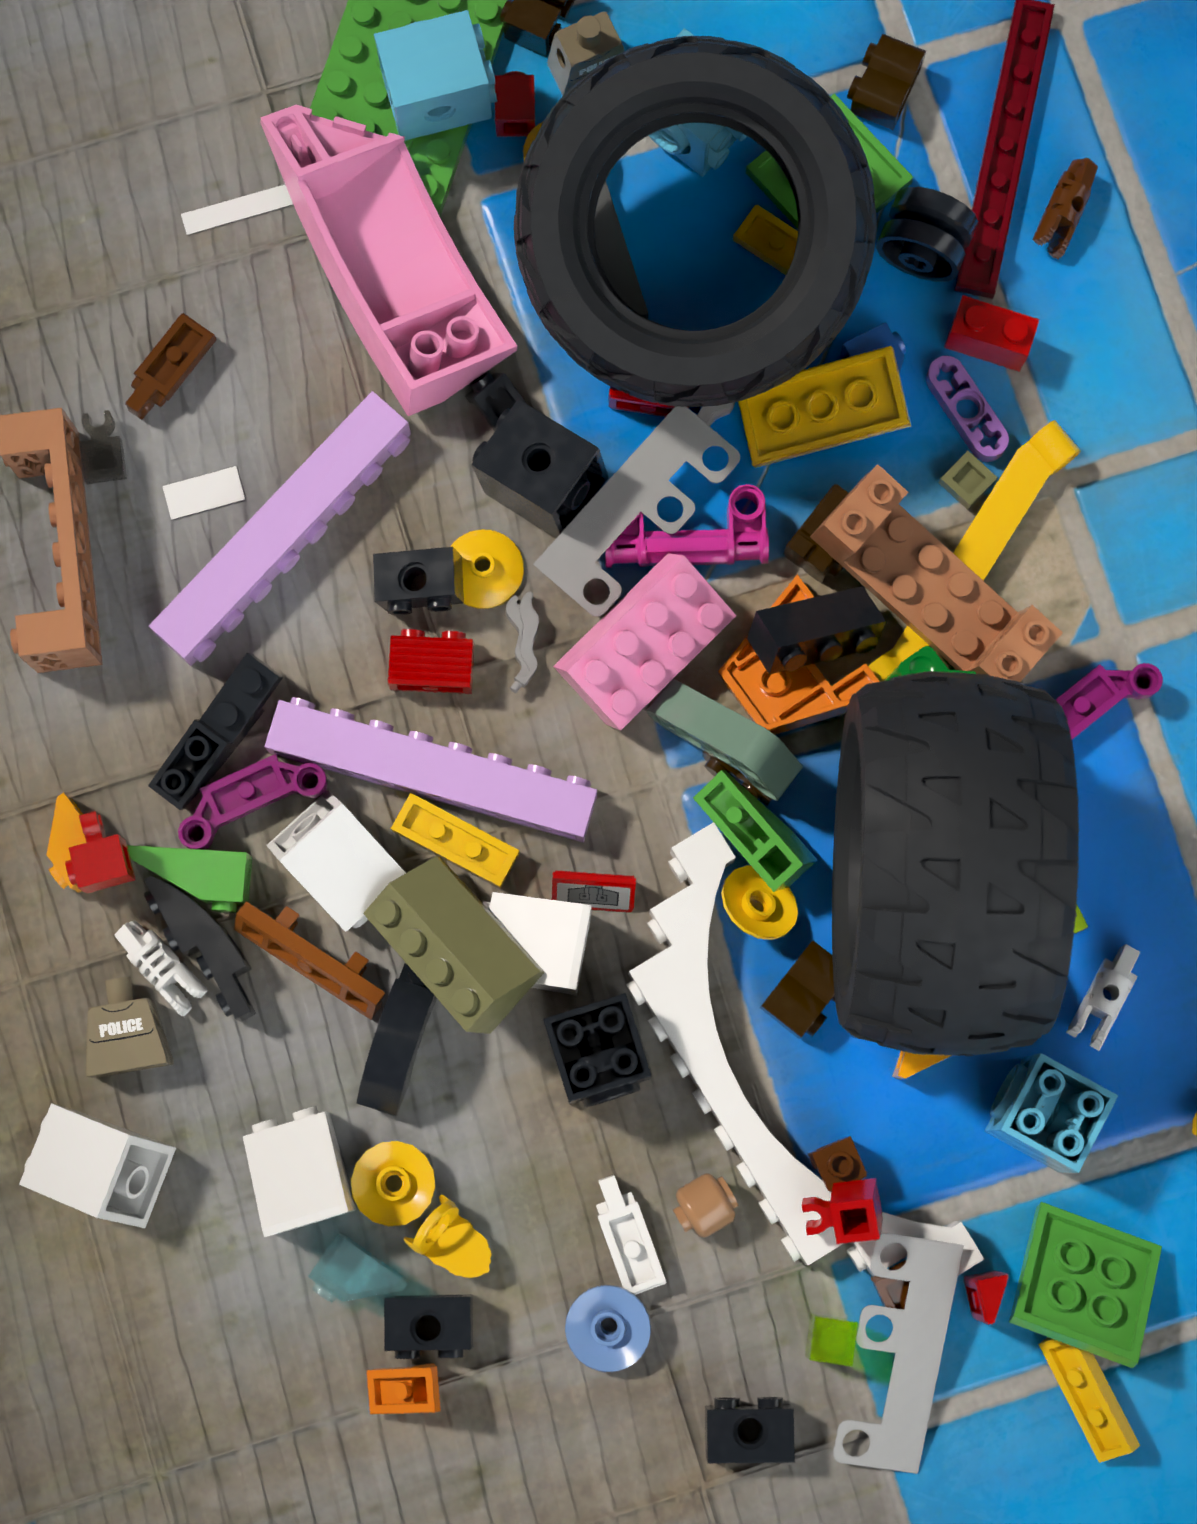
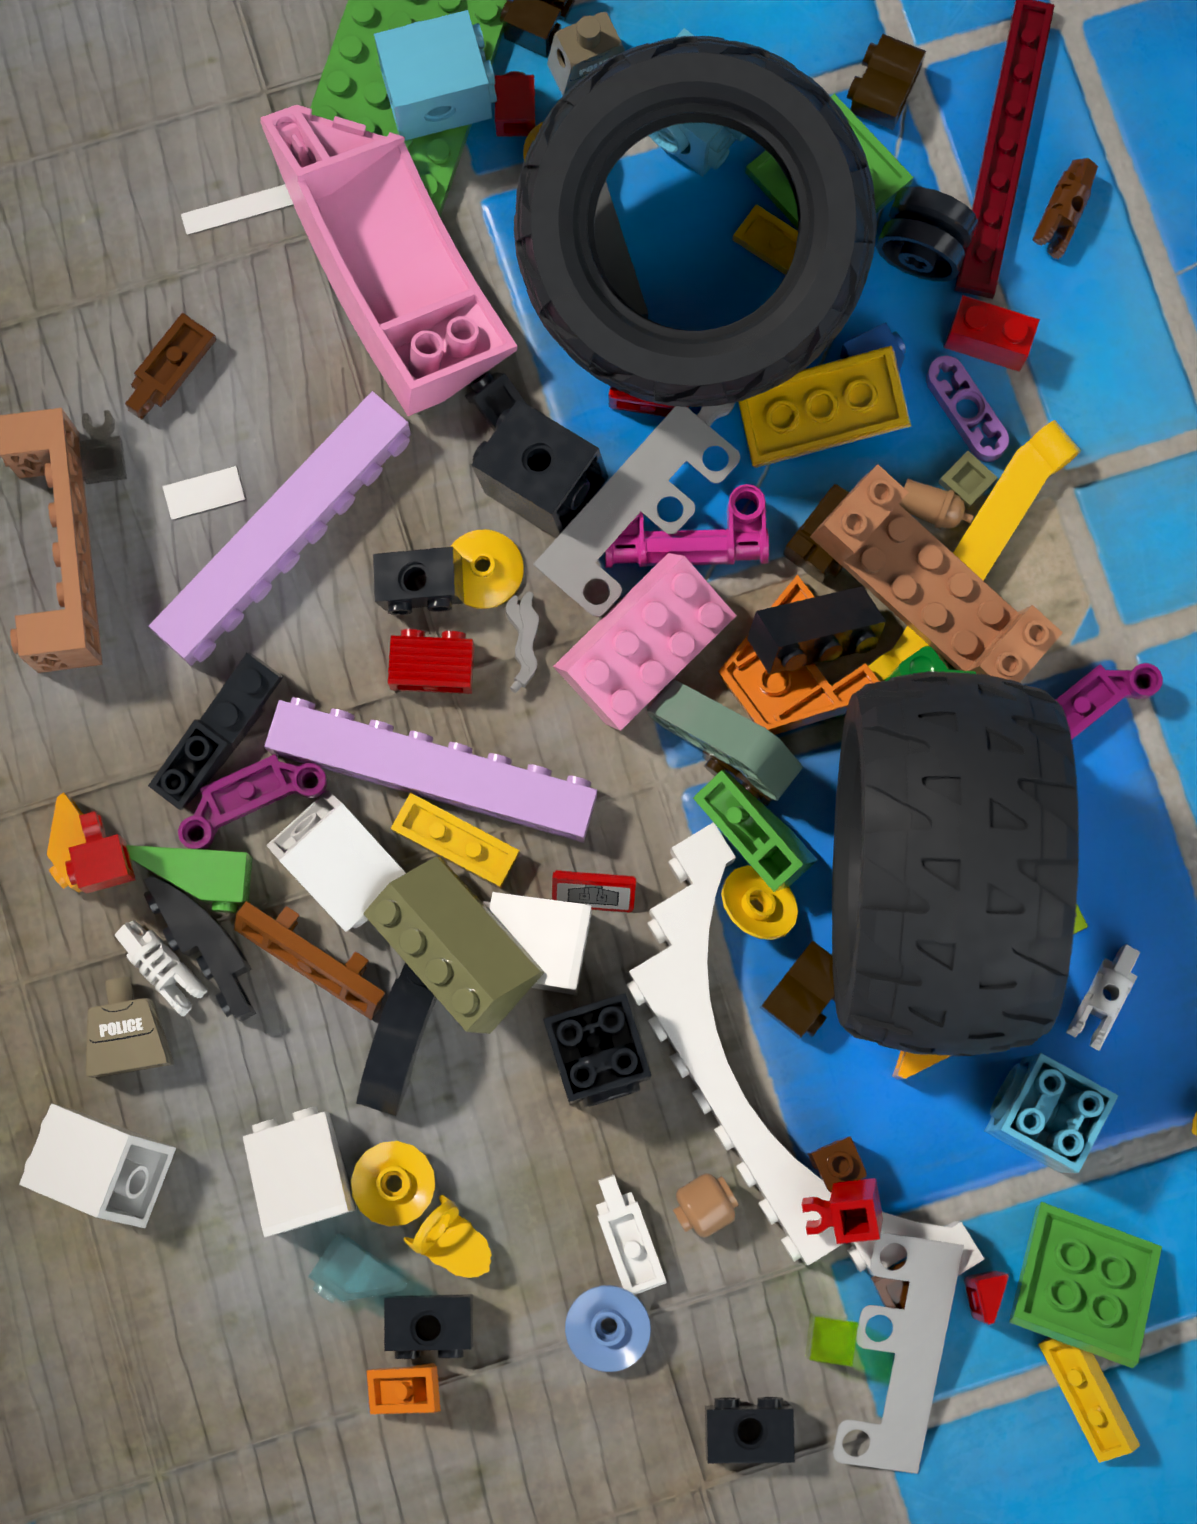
none -> medium nougat piece [899,479,974,529]

